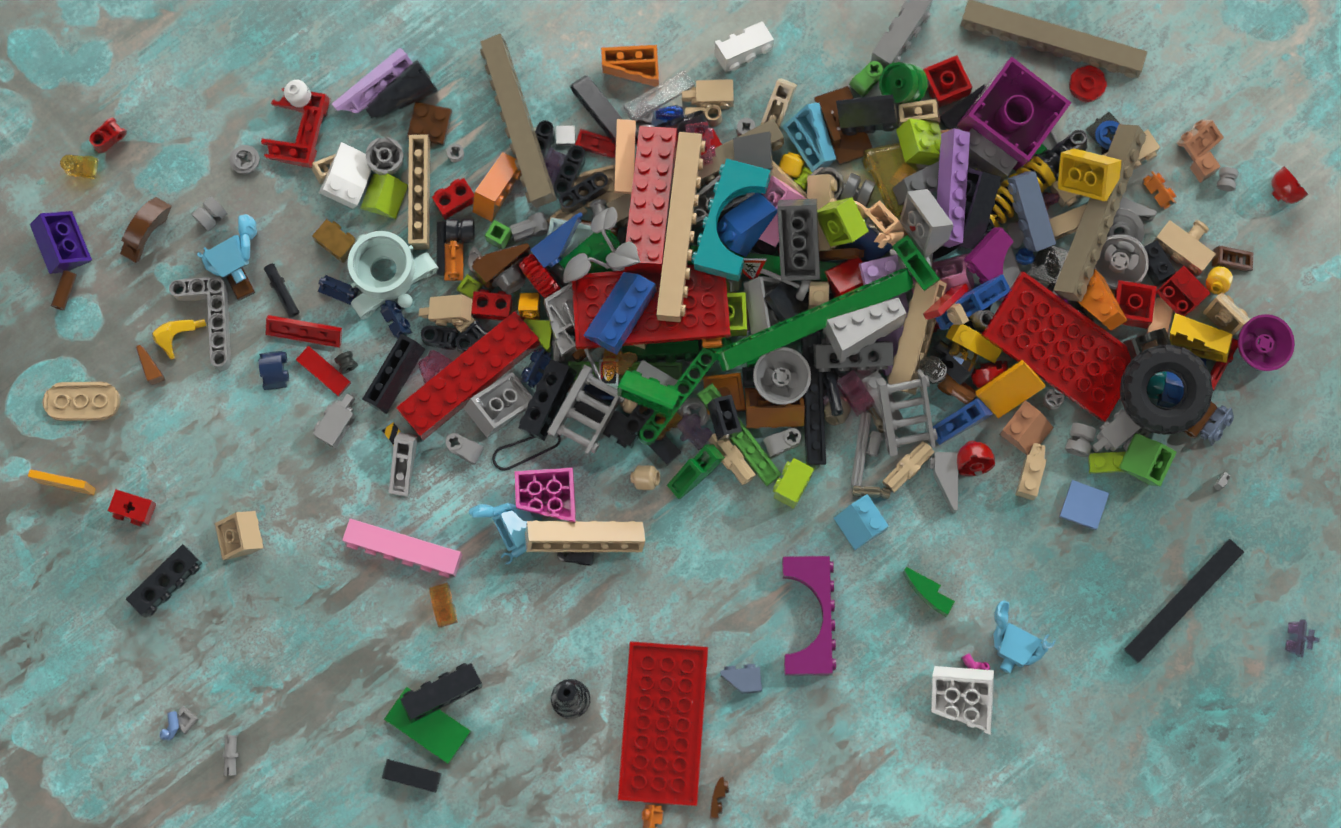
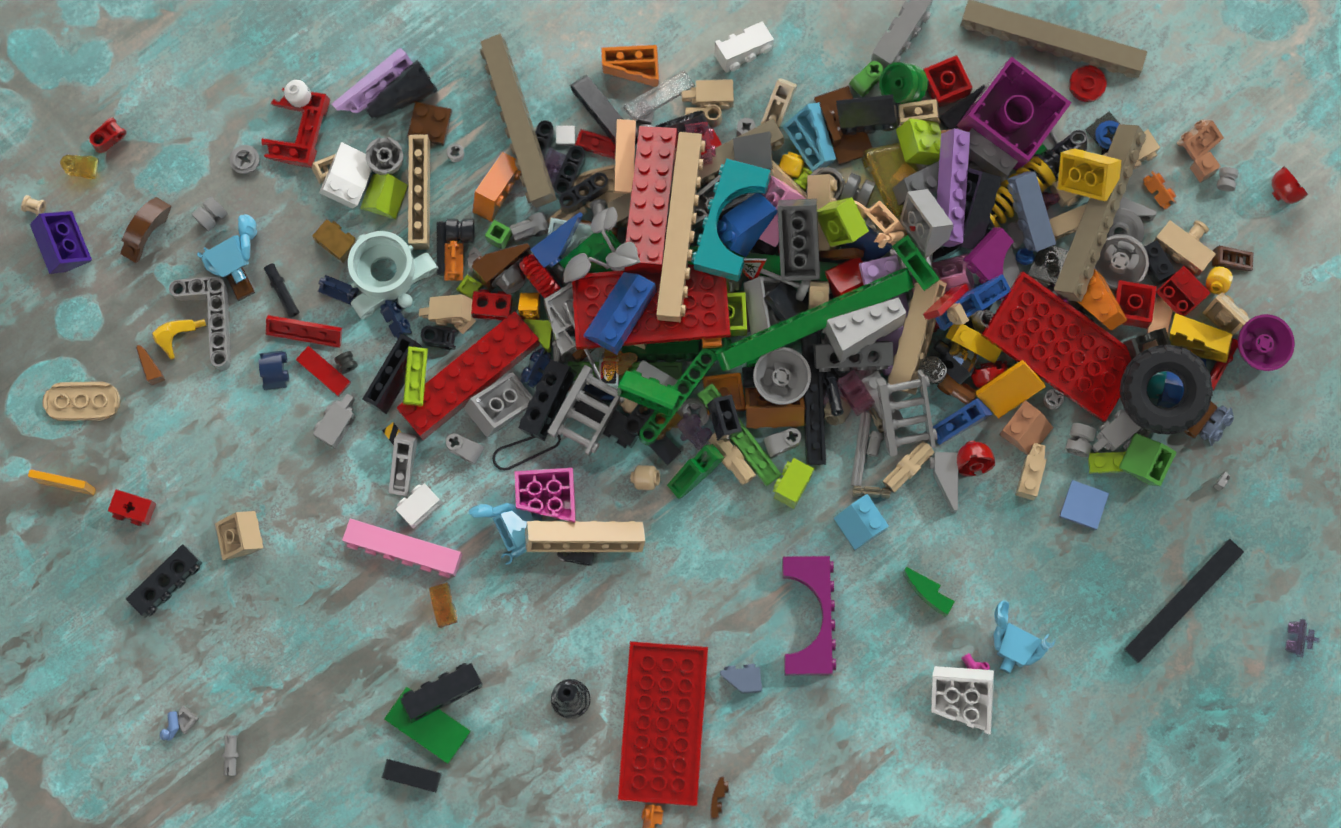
reddish brown piece [51,270,77,311] -> none
clear pink animal [418,350,453,383] -> none
red brick [432,178,474,220] -> none
black piece [456,320,489,354] -> none
clear blue cone [655,105,683,121] -> none
none -> tan bush [21,195,46,216]
none -> white brick [396,483,442,529]
none -> lime tile [403,347,428,406]

